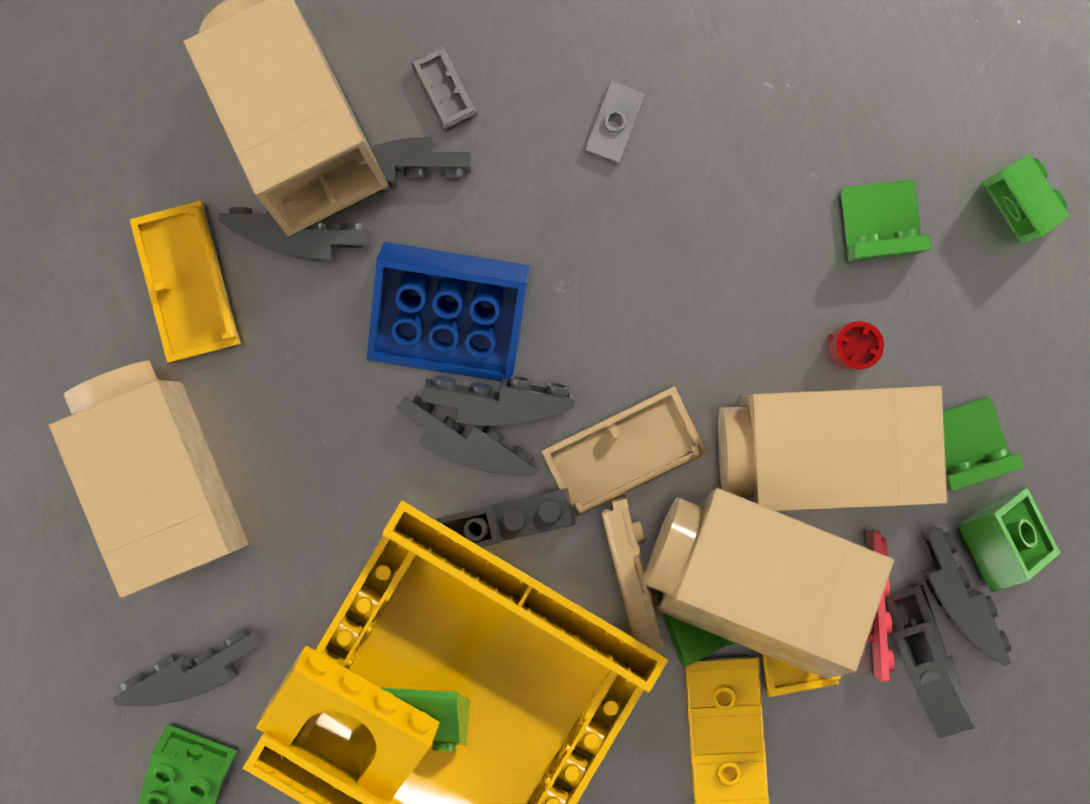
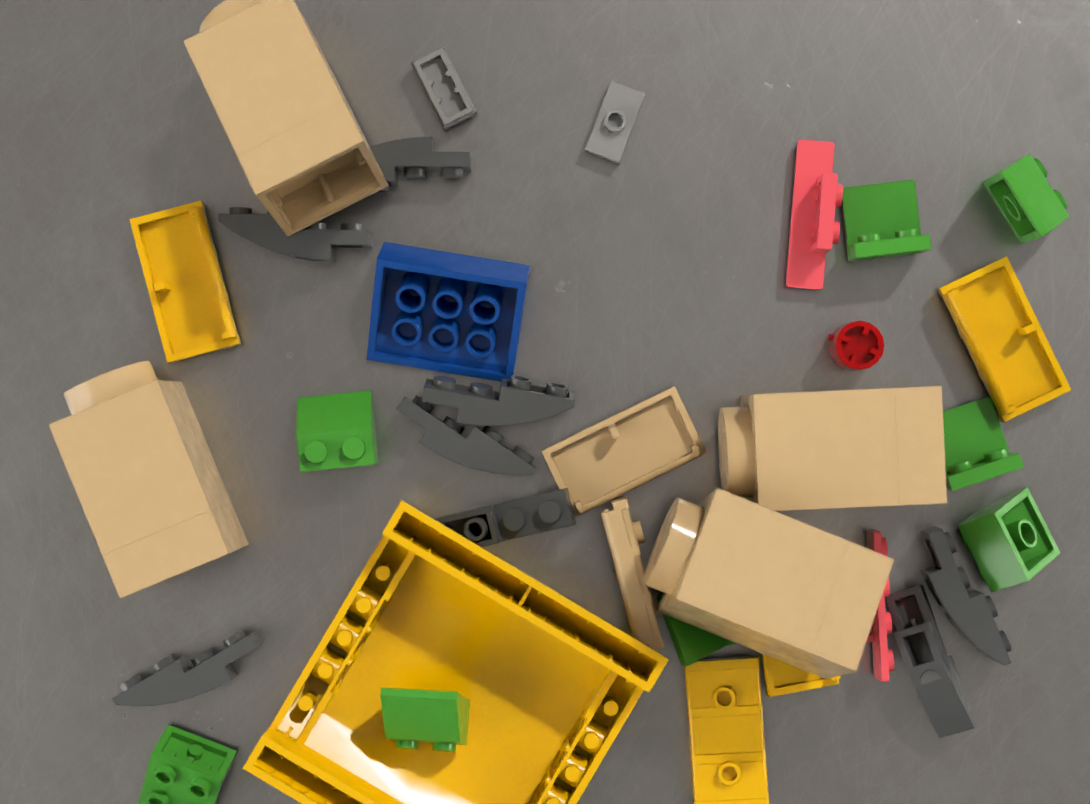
yellow arch [255,646,440,803] -> none
none -> bright green slope [296,390,379,472]
none -> coral bracket [785,140,843,290]
none -> yellow container [938,256,1071,422]

